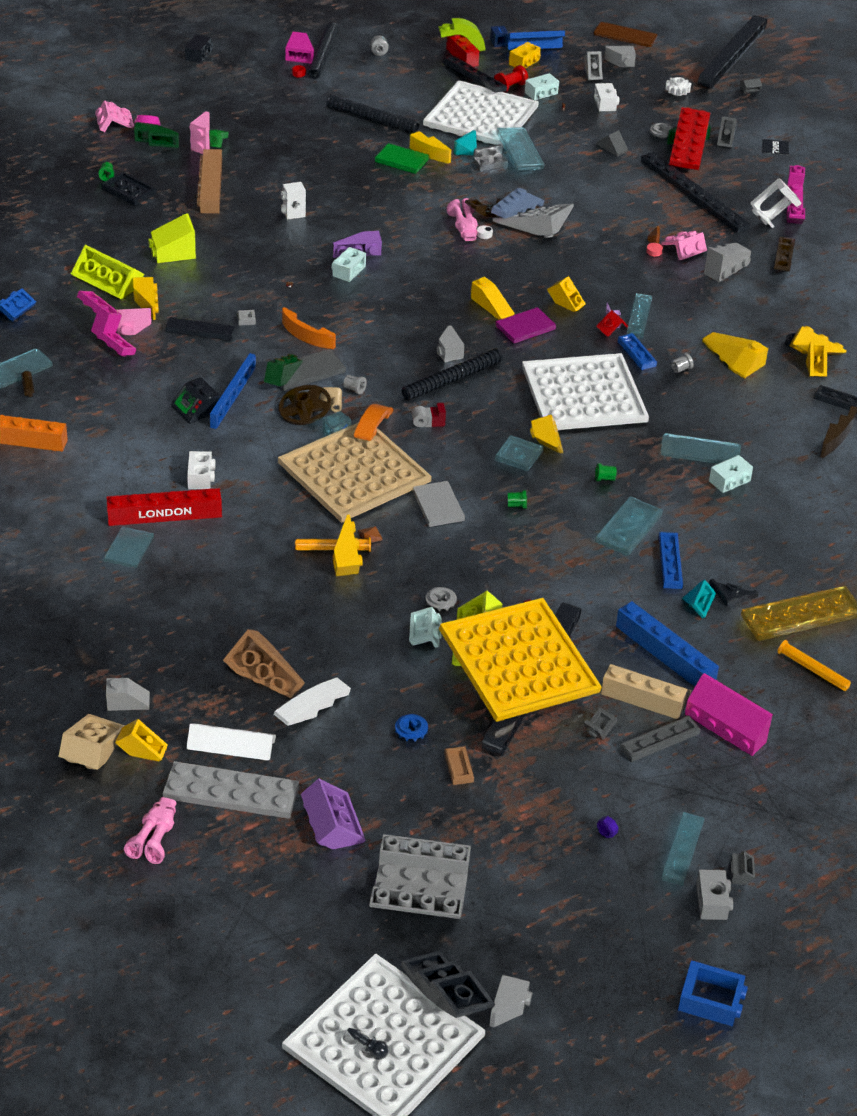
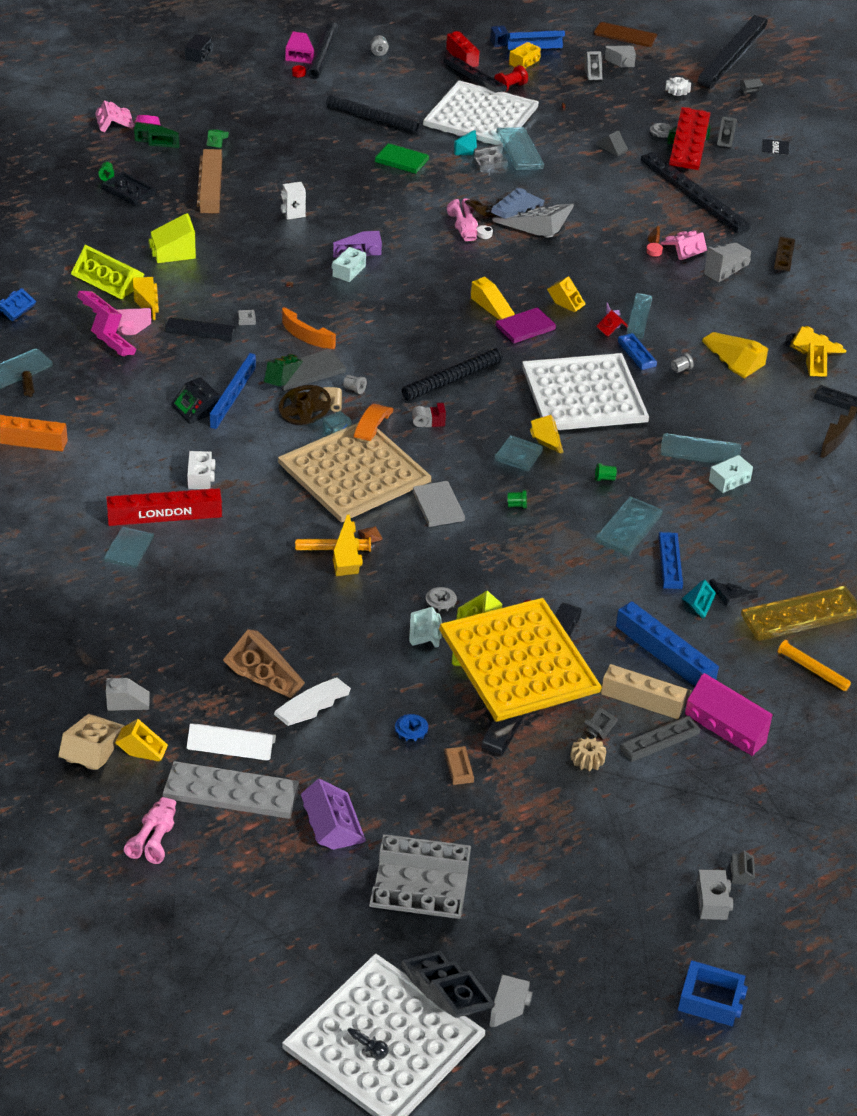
bright pink bracket [190,111,210,154] -> none
yellow slope [409,131,451,164] -> none
light grey slope [437,326,464,362] -> none
lime arch [439,18,485,51] -> none
light aqua brick [525,73,559,100] -> none
white brick [594,83,619,111] -> none
dark purple tile [597,816,619,838] -> none
clear light blue tile [662,812,705,886] -> none
white panel [750,178,801,228] -> none
dark pink slope [787,165,805,224] -> none
none -> tan gear [570,736,606,772]

